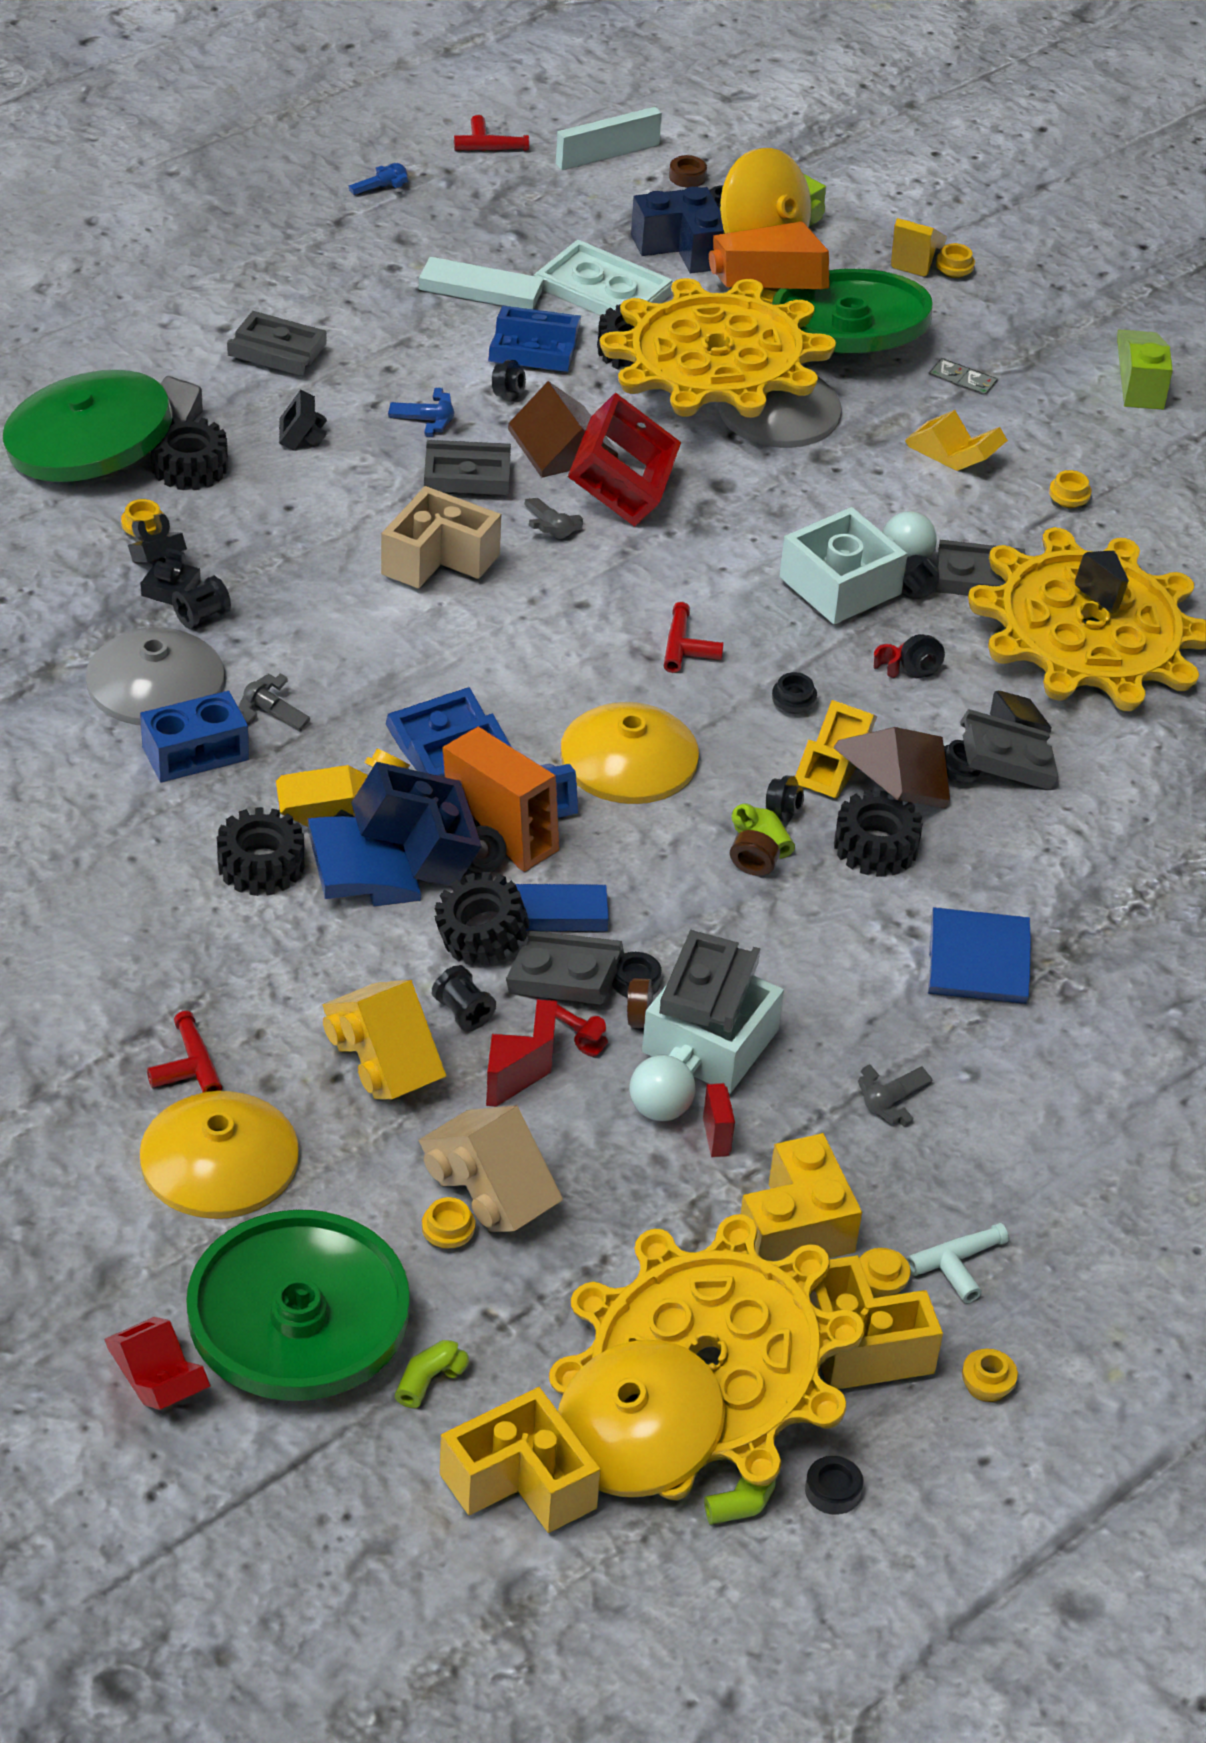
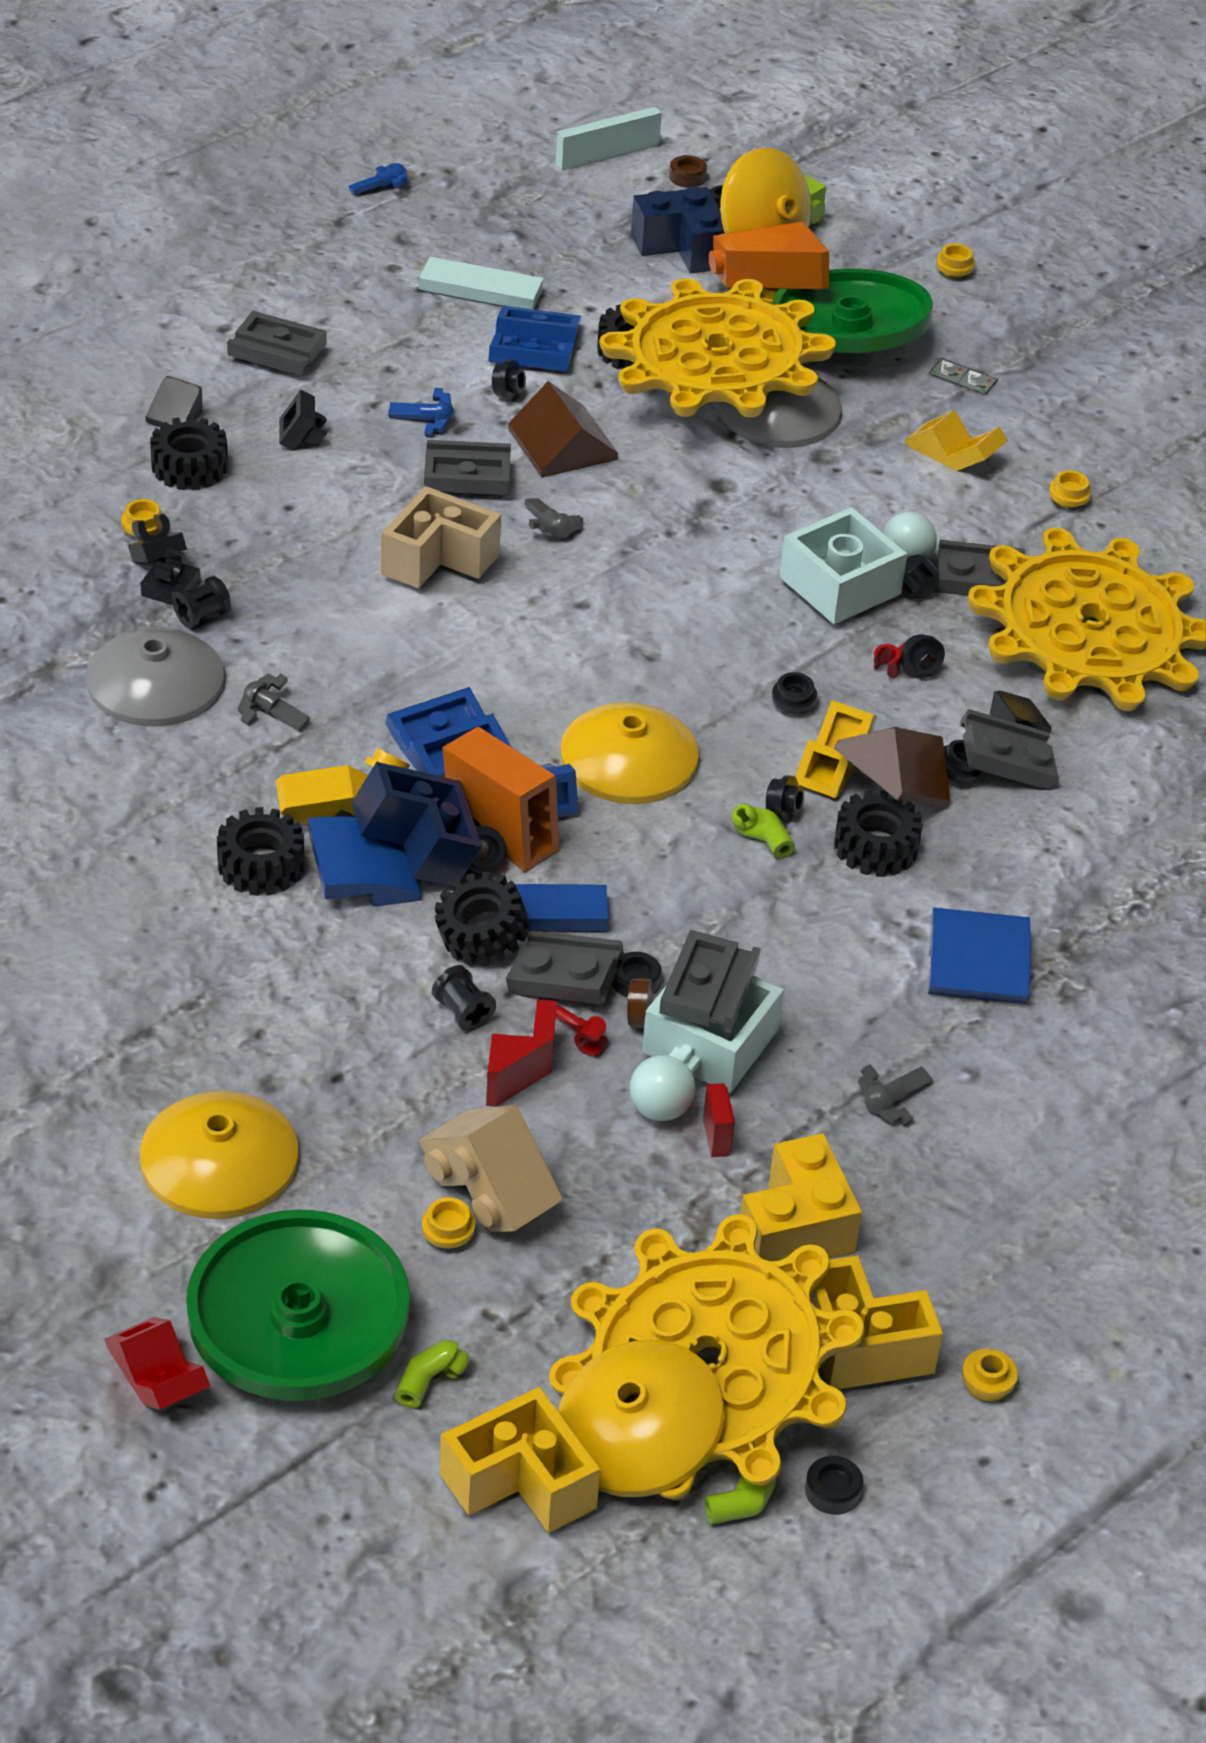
green dish [3,370,172,482] -> none
blue brick [140,690,249,783] -> none
red piece [147,1011,223,1093] -> none
yellow brick [322,980,446,1099] -> none
red piece [454,115,529,150] -> none
light aqua tile [534,240,674,316] -> none
red window [567,392,681,527] -> none
red piece [663,602,724,673] -> none
reddish brown tile [729,830,780,876] -> none
yellow plate [859,1248,911,1298] -> none
yellow slope [891,218,947,276] -> none
light aqua piece [906,1223,1009,1303] -> none
black slope [1075,550,1129,613] -> none
lime slope [1117,329,1173,410] -> none

